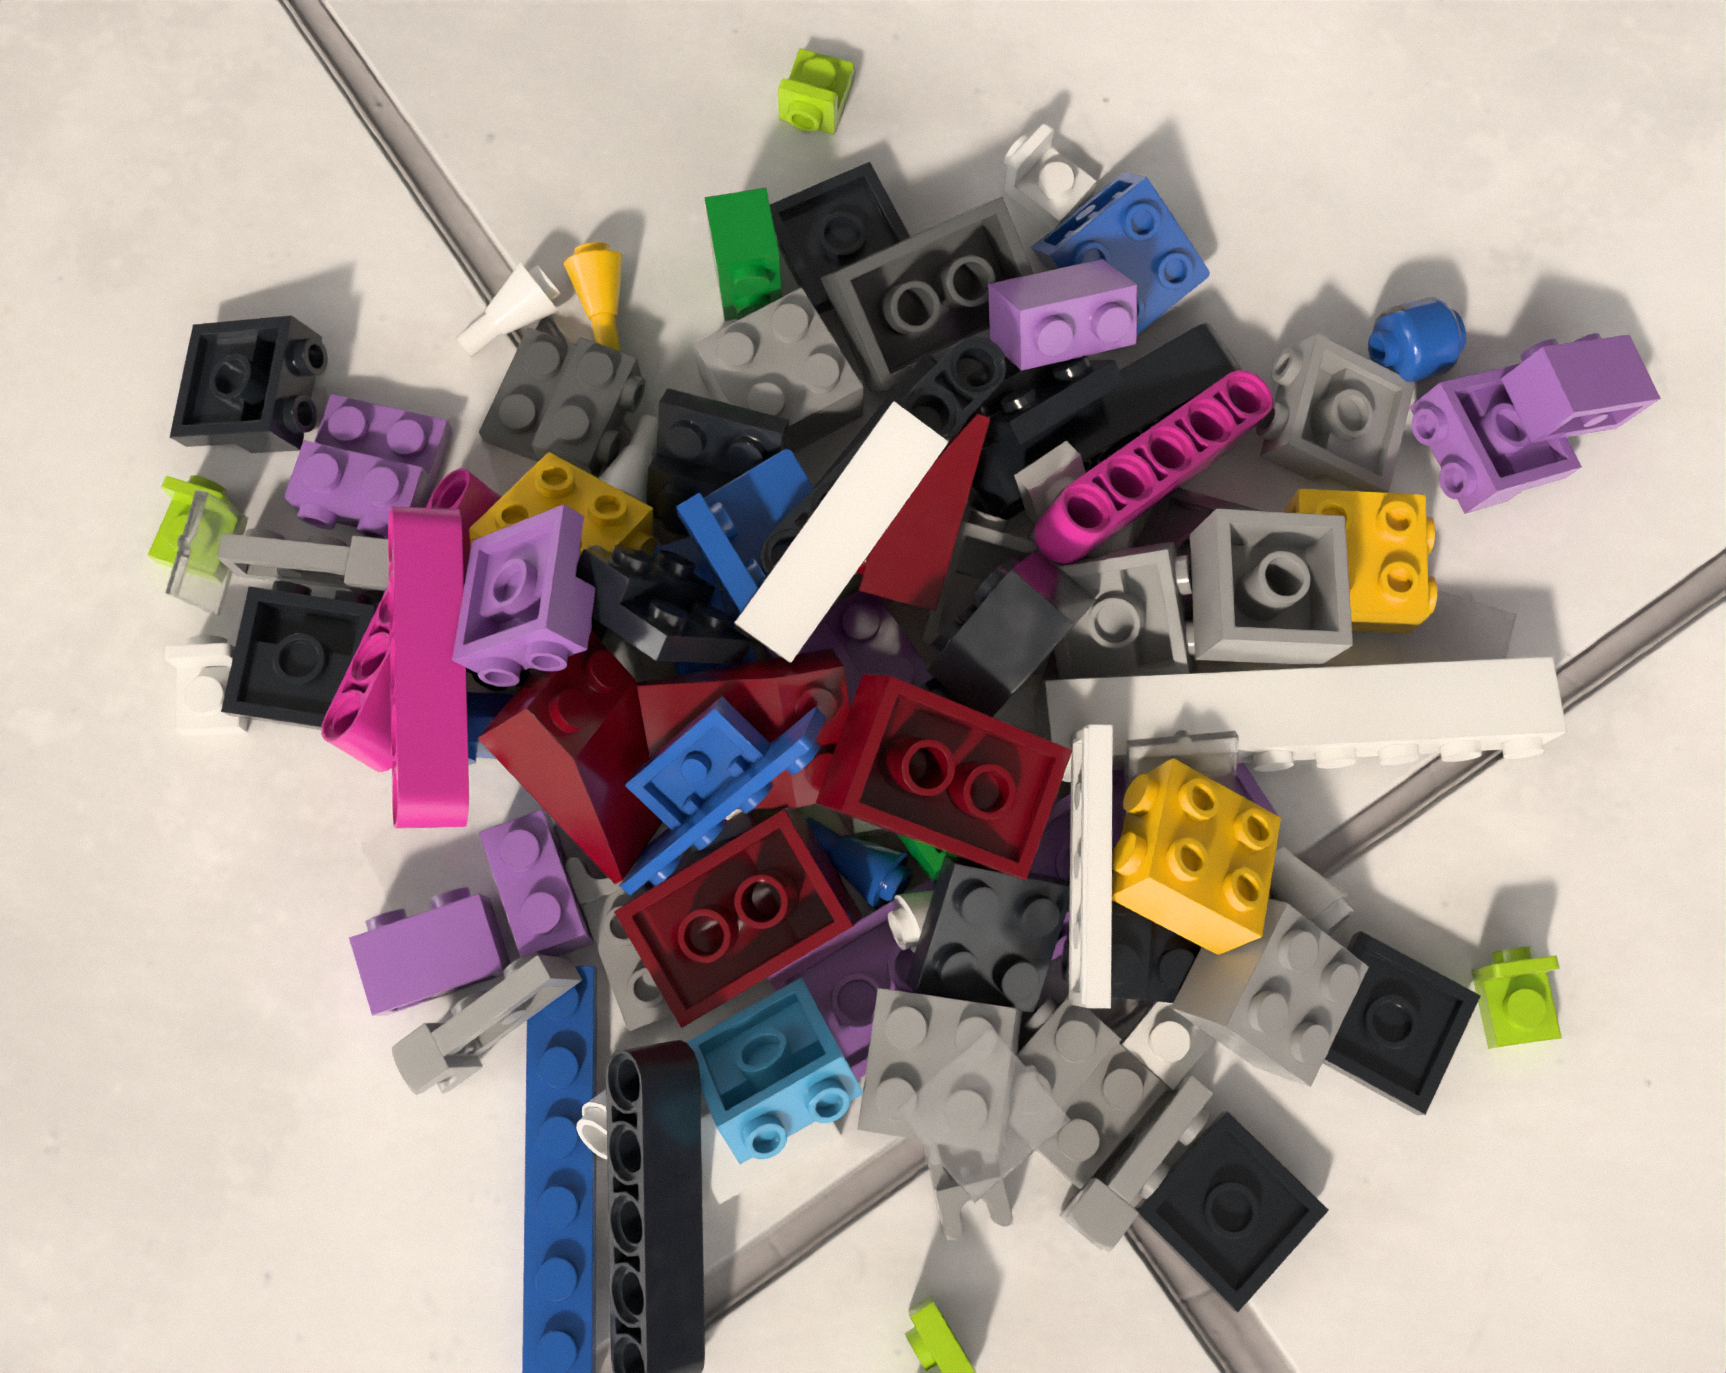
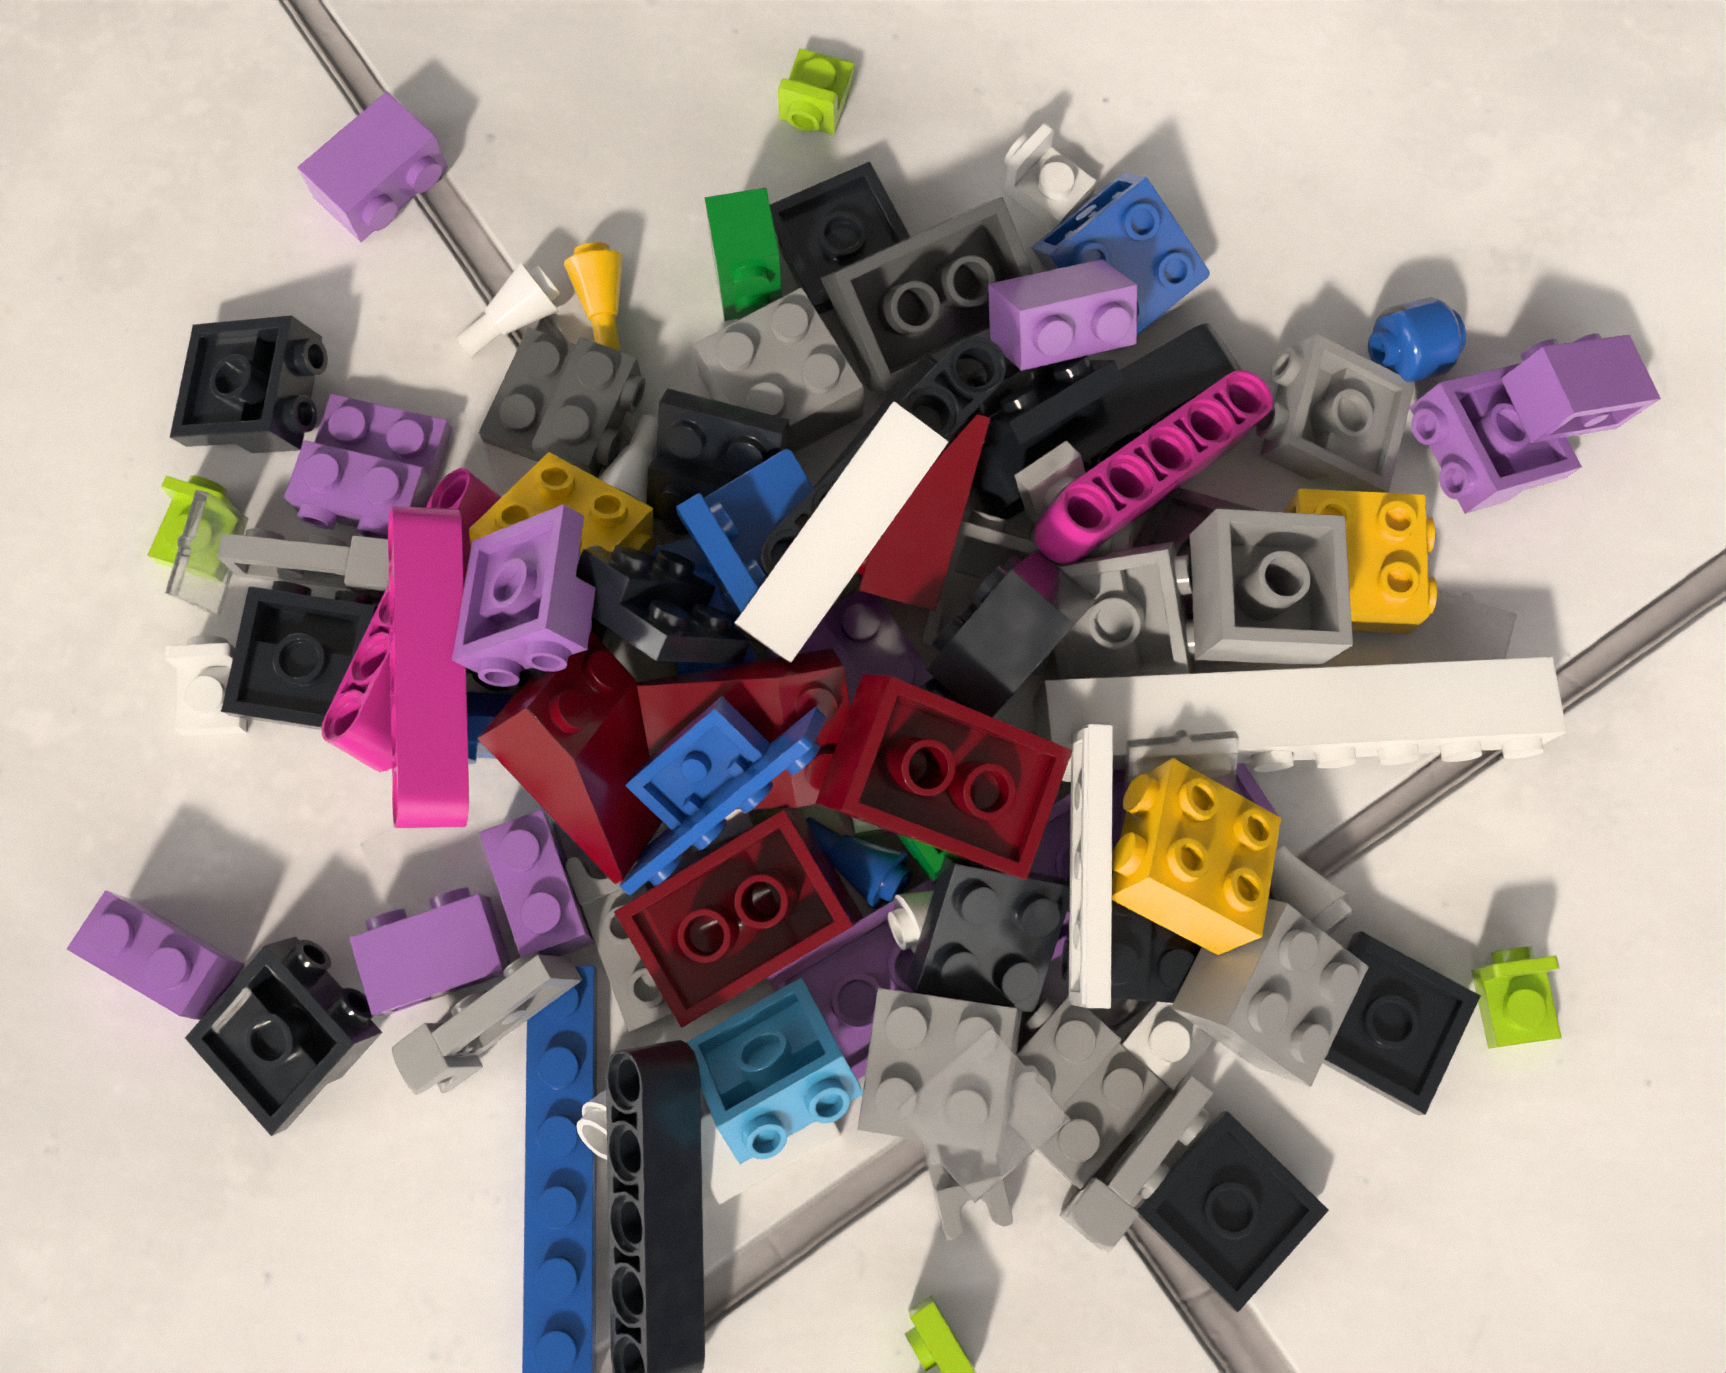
none -> medium lavender brick [67,890,244,1020]
none -> black plate [185,937,383,1136]
none -> medium lavender brick [297,91,448,242]

